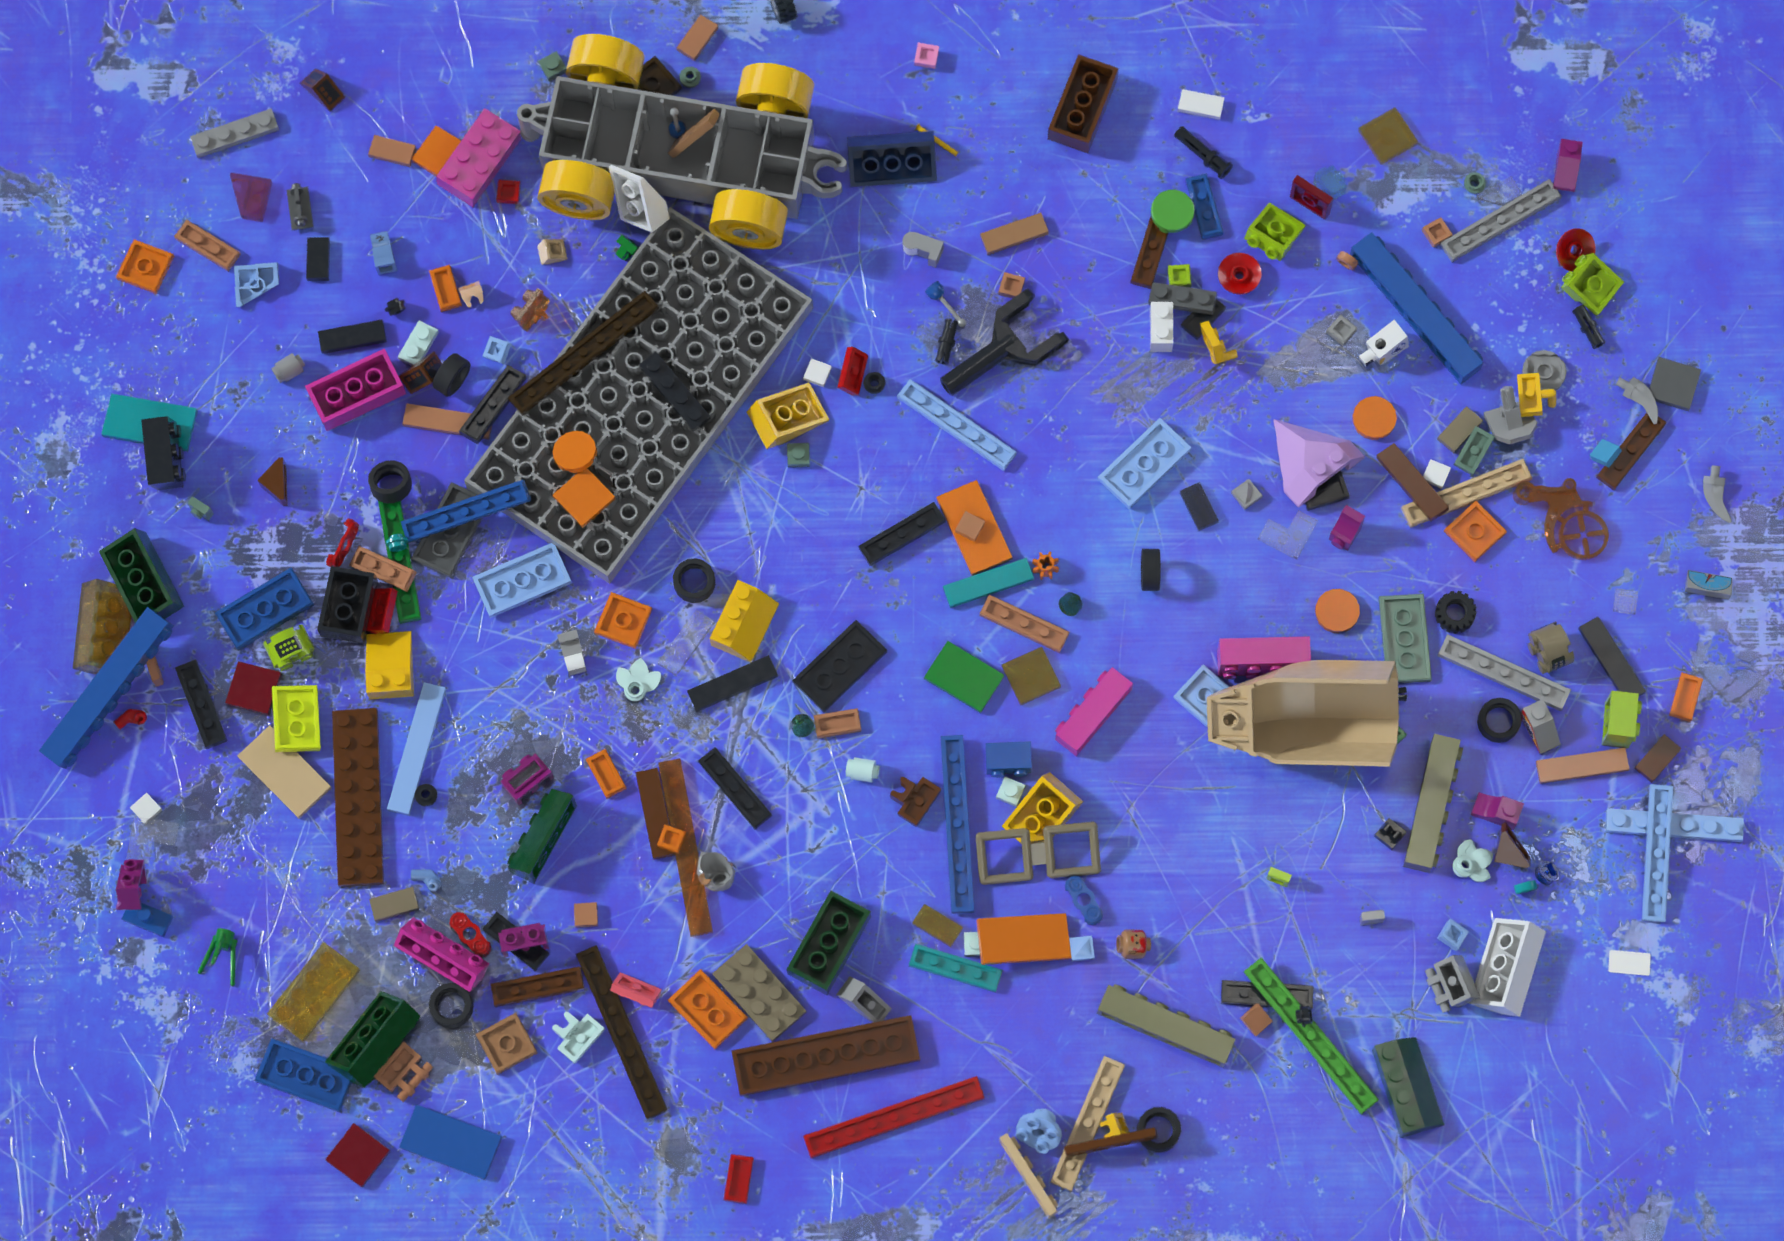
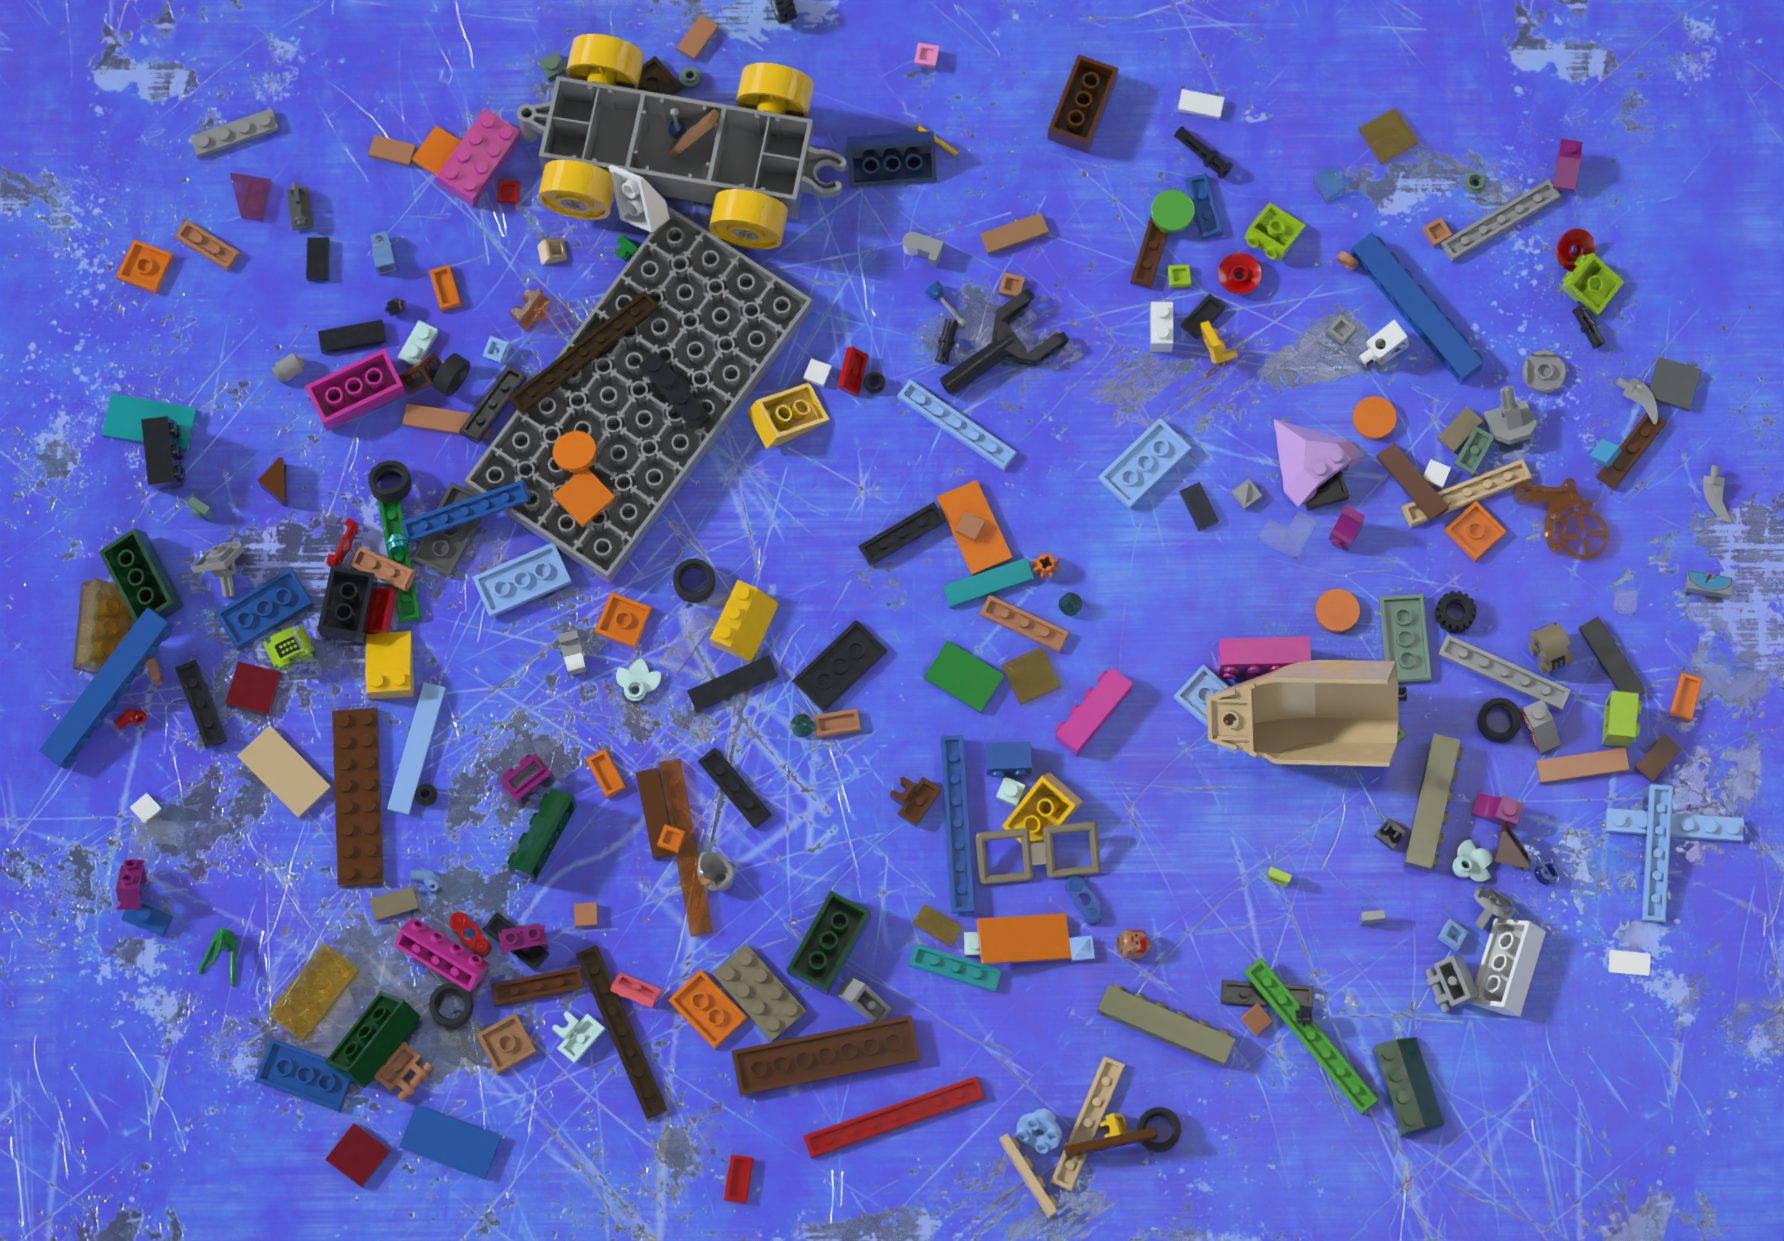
light blue slope [234,262,279,307] -> none
neon yellow tile [272,685,321,752] -> none
slope [300,68,345,112] -> none
light nougat tile [458,281,483,307] -> none
sand green plate [787,443,810,467] -> none
light aqua brick [846,757,880,783] -> none
black tyre [1141,549,1161,591] -> none
dark grey plate [1148,282,1217,315] -> none
dark red tile [1290,175,1333,220] -> none
teal tile [1514,880,1538,894] -> none
yellow plate [1517,373,1556,417] -> none
none -> light grey piece [191,541,244,598]
none -> light grey tile [1473,886,1516,931]

